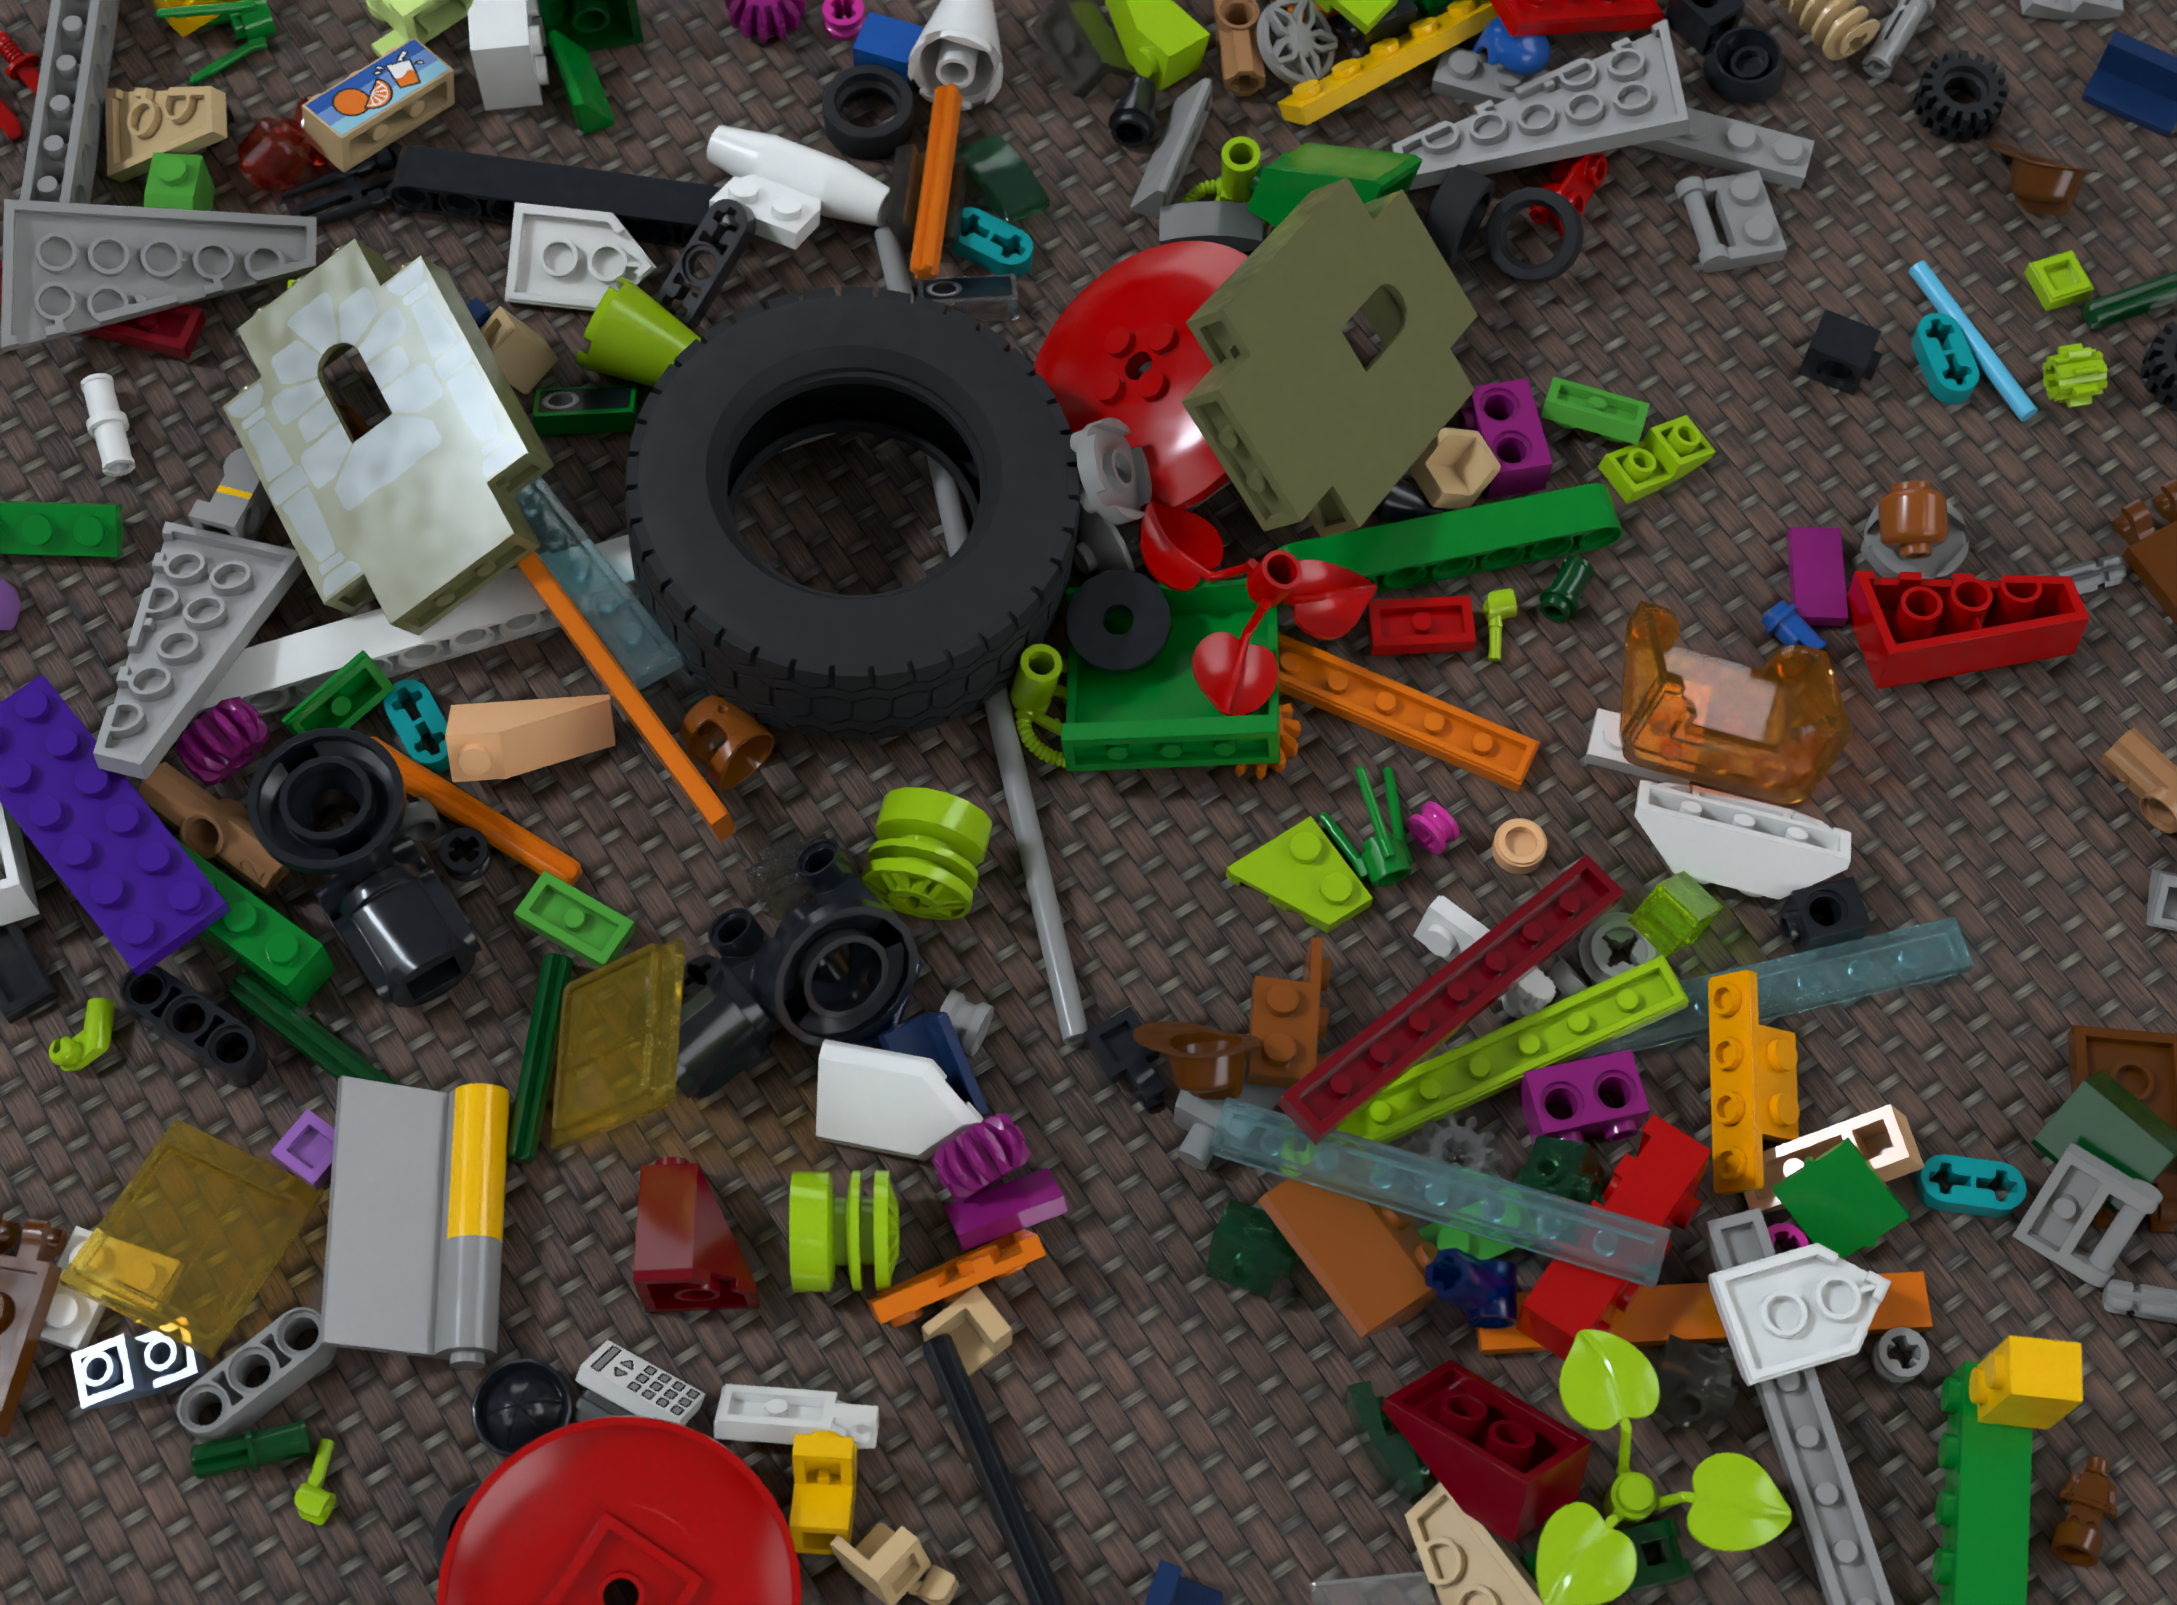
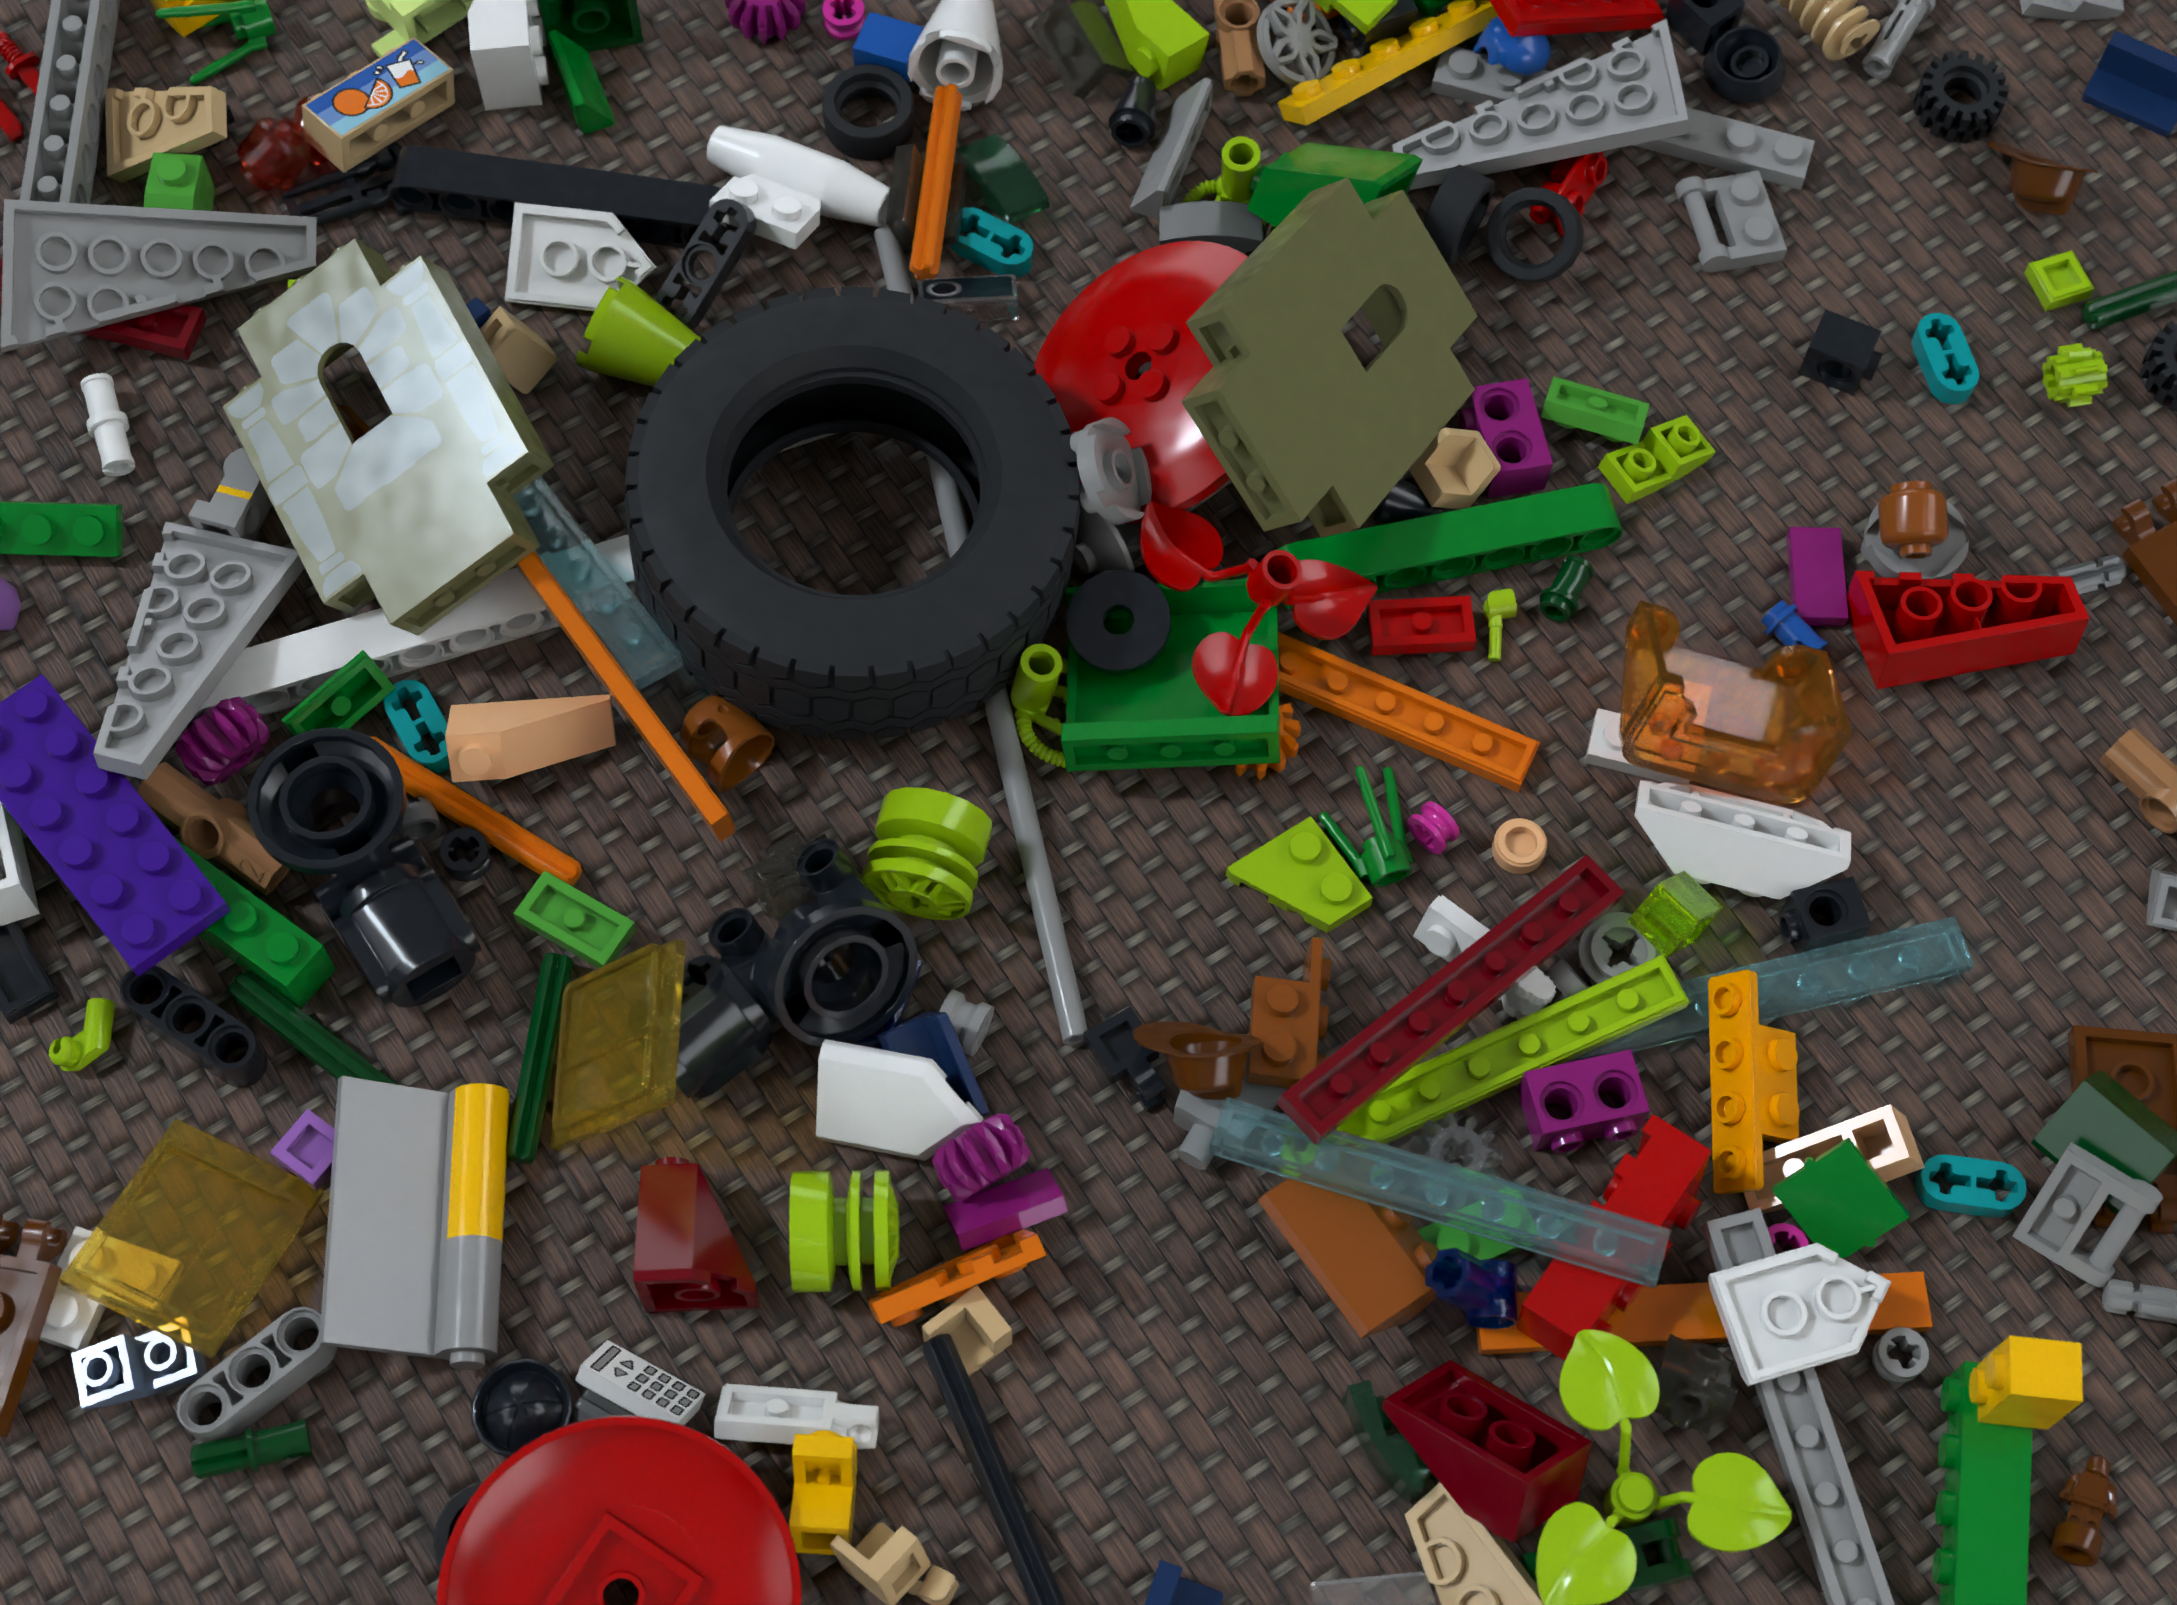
lime hand [294,1439,336,1526] -> none
slope [533,384,638,436] -> none
clear green brick [1205,1199,1297,1297] -> none
clear green brick [1516,1136,1605,1230] -> none
medium azure bar [1908,261,2038,422] -> none

